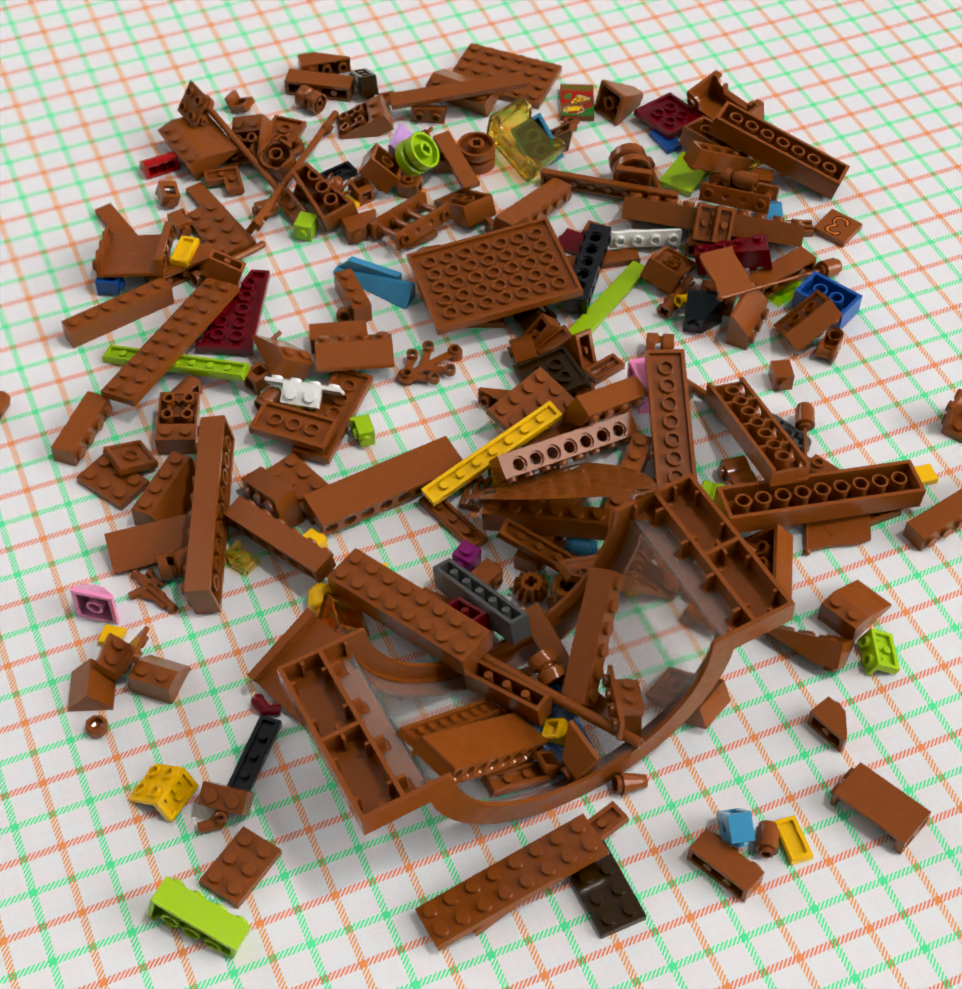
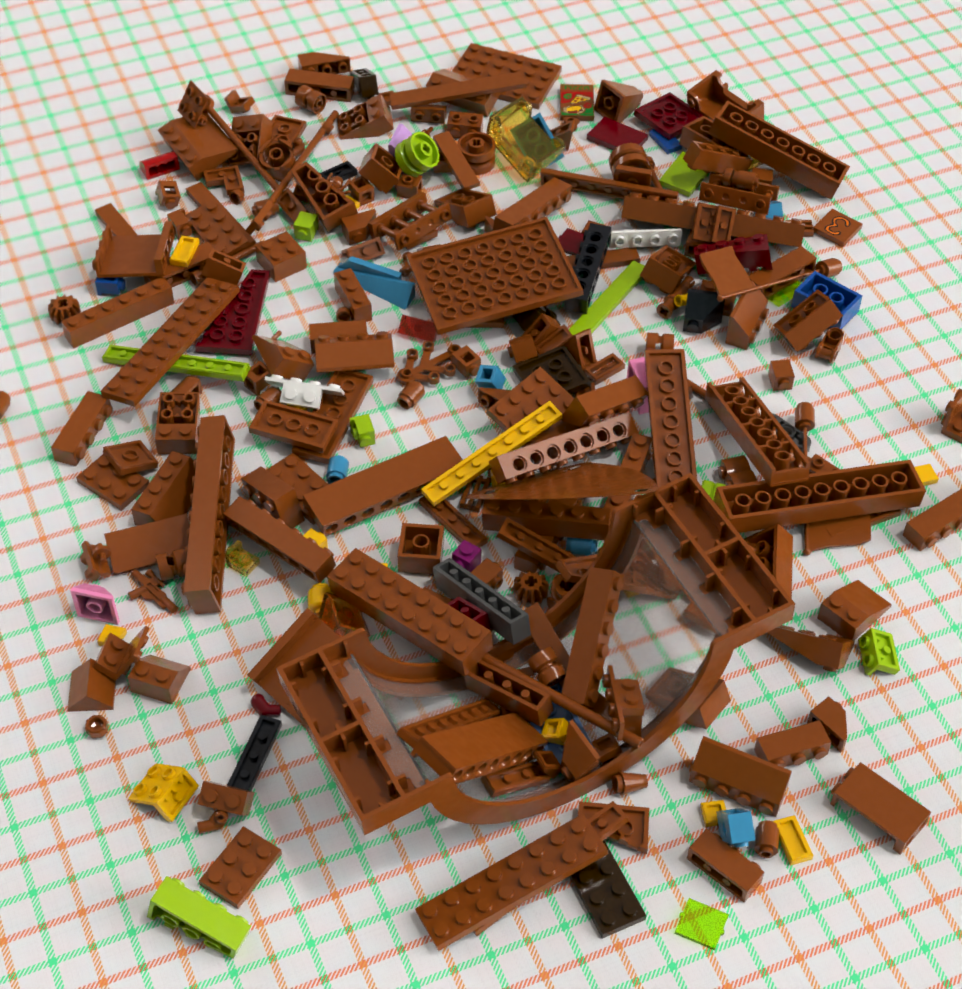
none -> dark orange gear [48,294,81,324]
none -> dark orange hips [80,541,111,581]
none -> dark orange hinge [229,189,245,205]
none -> dark orange brick [255,231,307,282]
none -> dark azure brick [326,455,349,484]
none -> dark orange panel [341,237,386,261]
none -> dark orange brick [397,381,425,409]
none -> dark orange brick [397,523,444,574]
none -> clear red panel [398,314,437,342]
none -> dark orange arm [399,252,411,277]
none -> dark orange brick [447,111,484,139]
none -> dark orange brick [452,345,481,377]
none -> dark azure brick [475,365,506,389]
none -> dark orange wing [578,801,649,854]
none -> dark red tile [587,116,648,150]
none -> dark orange plate [591,733,622,763]
none -> clear neon green piece [674,898,729,951]
none -> dark orange slope [689,736,792,817]
none -> yellow tile [700,800,726,827]
none -> dark orange brick [754,720,832,768]

